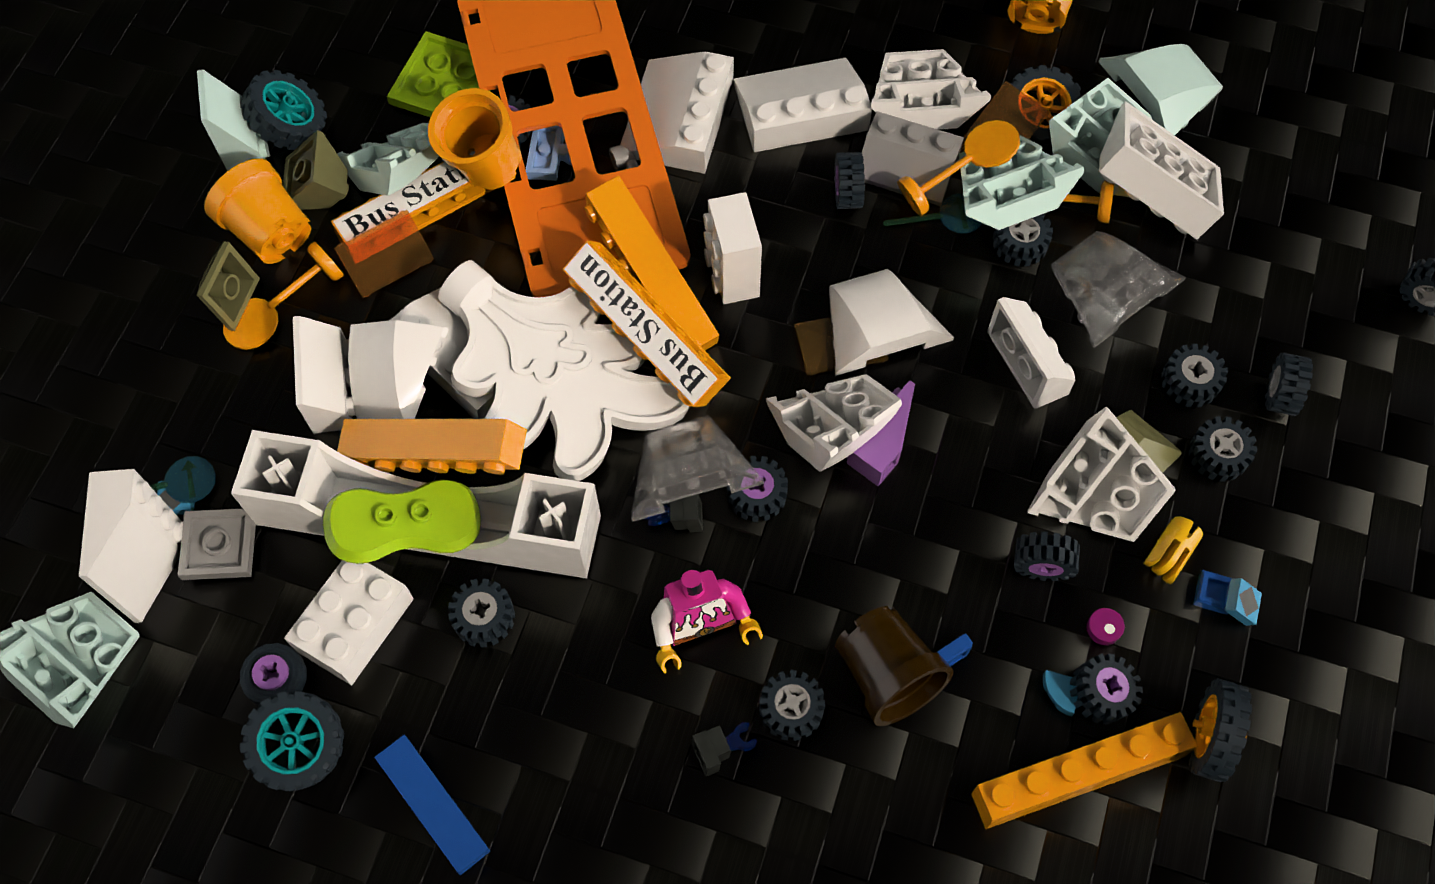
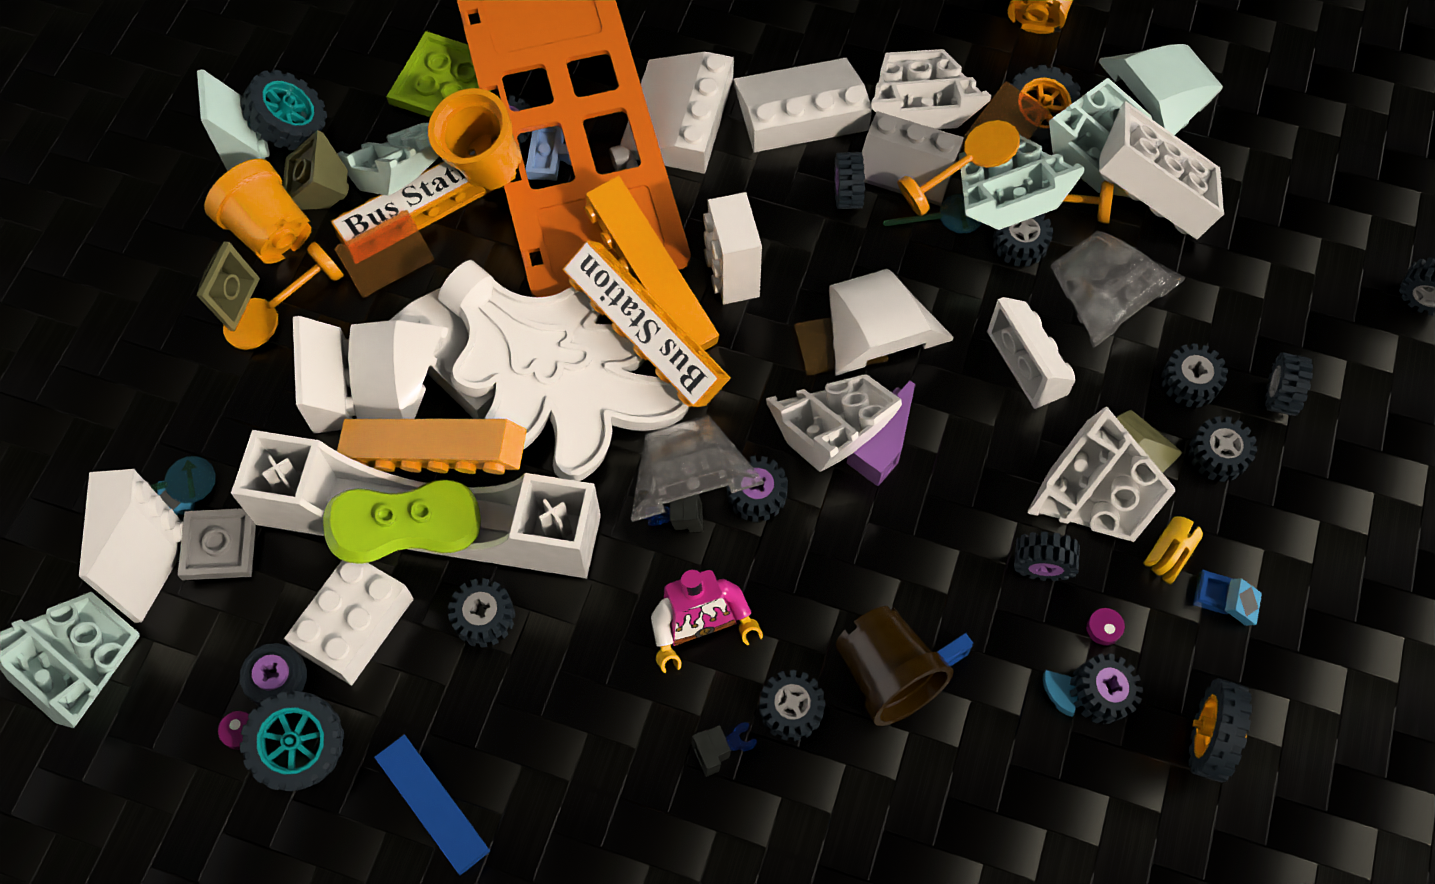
light orange brick [971,712,1198,829] -> none
none -> magenta tile [218,711,249,750]

